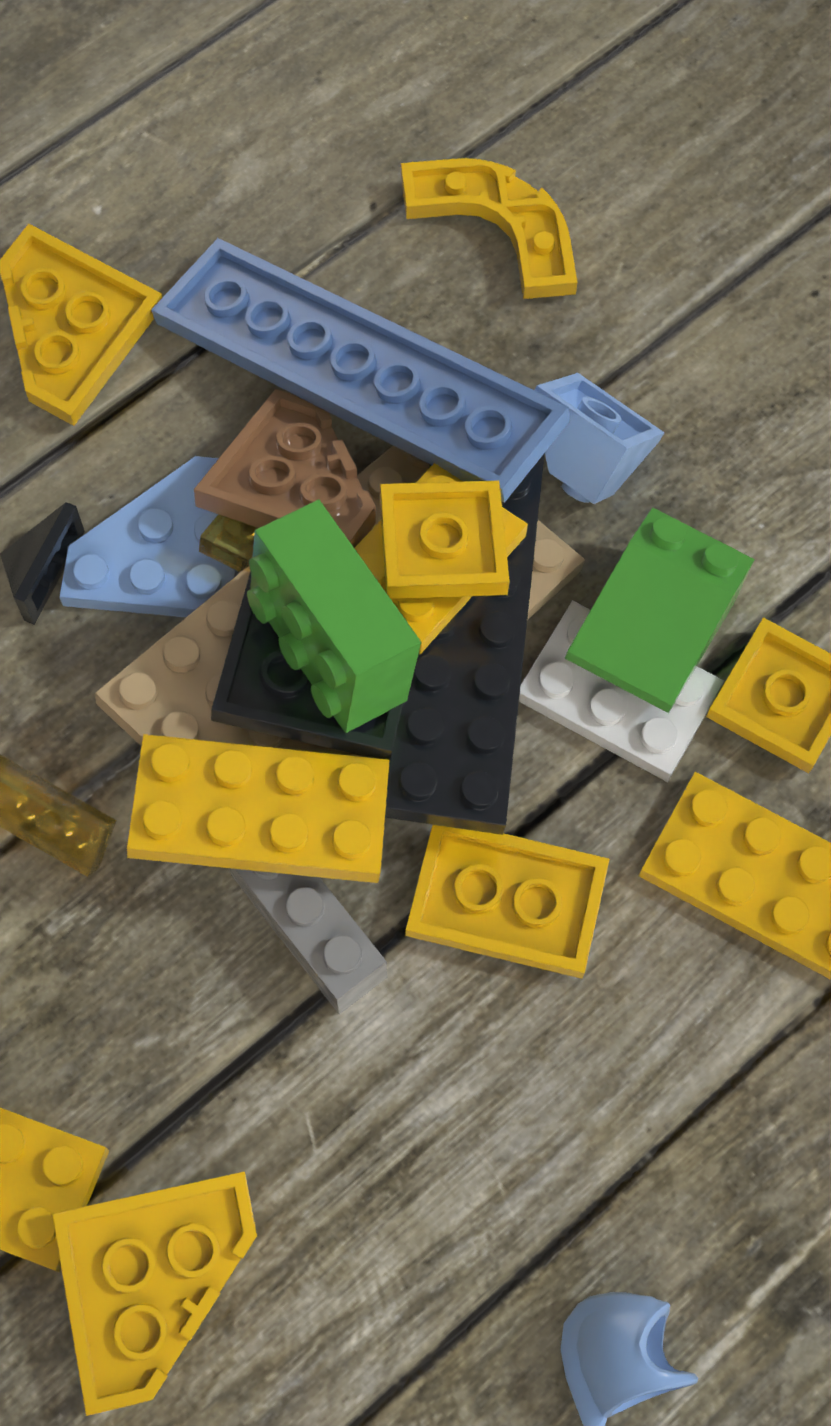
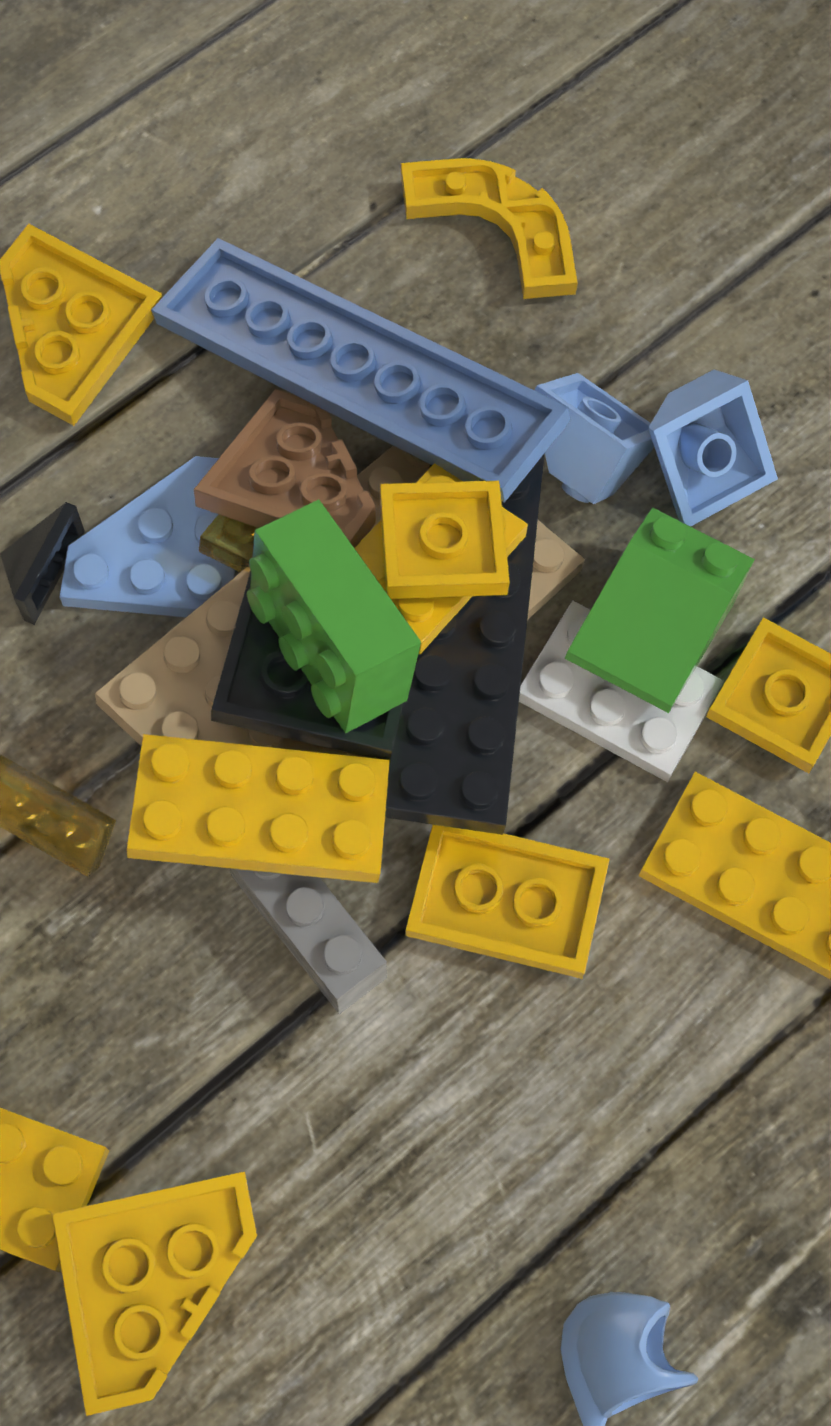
none -> light blue slope [648,369,778,527]

